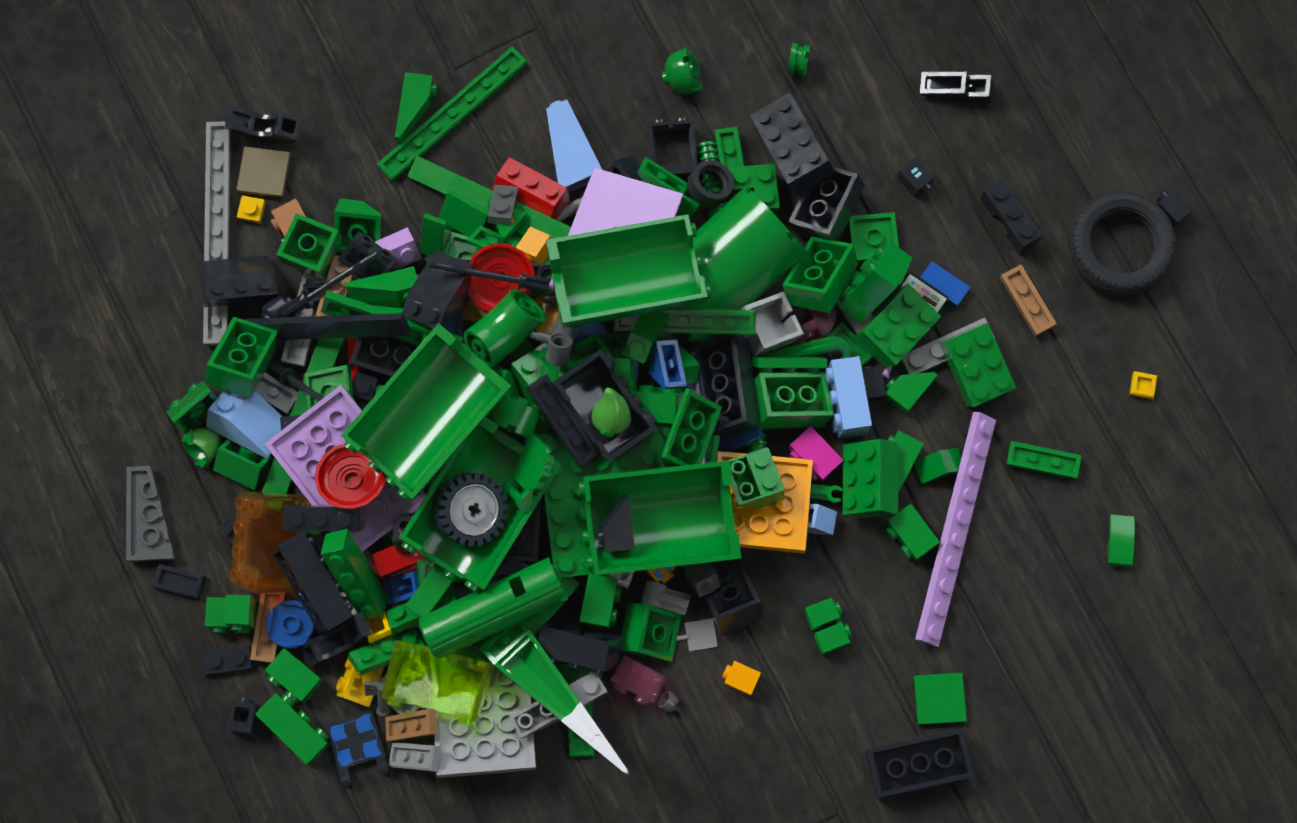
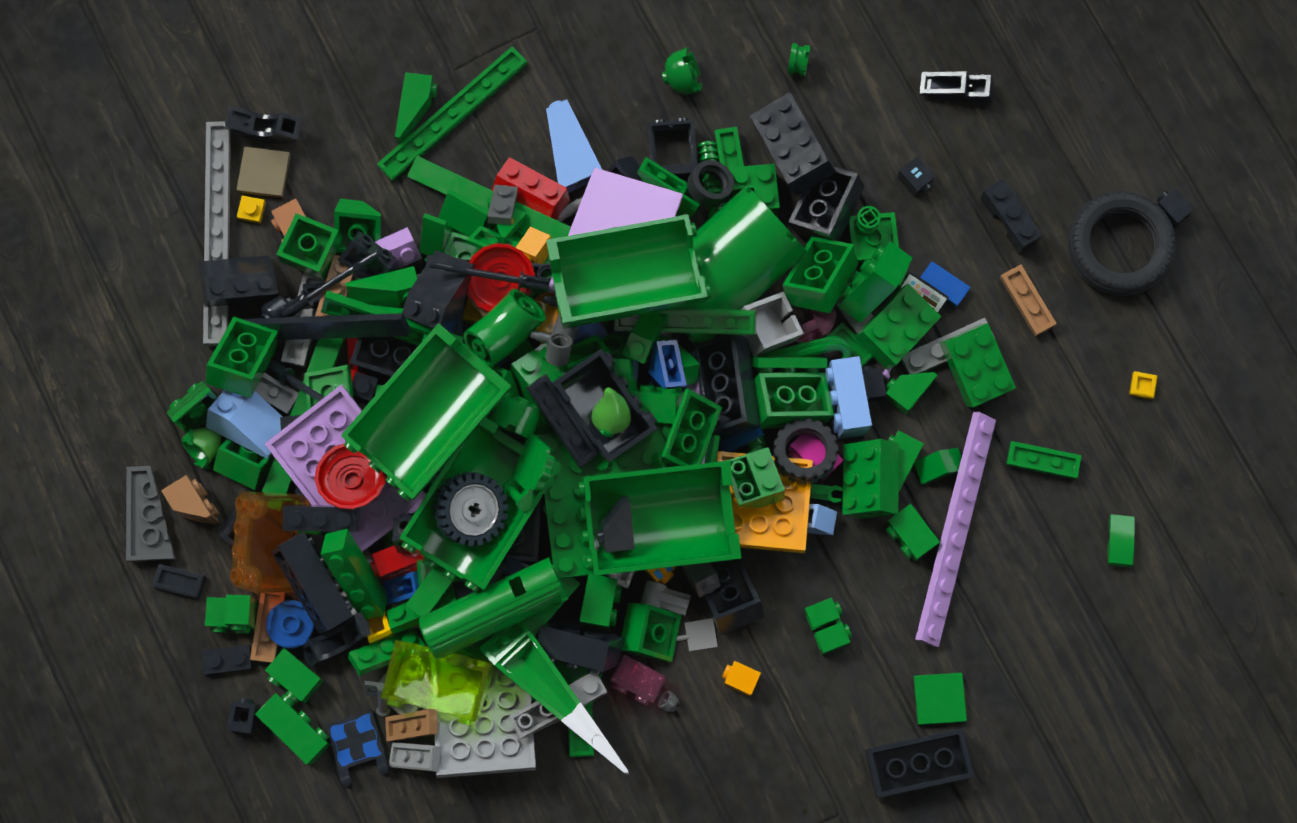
yellow bracket [336,658,385,707] -> none
none -> medium nougat slope [161,475,220,525]
none -> black tyre [773,418,838,484]
none -> green wheel [856,206,881,235]

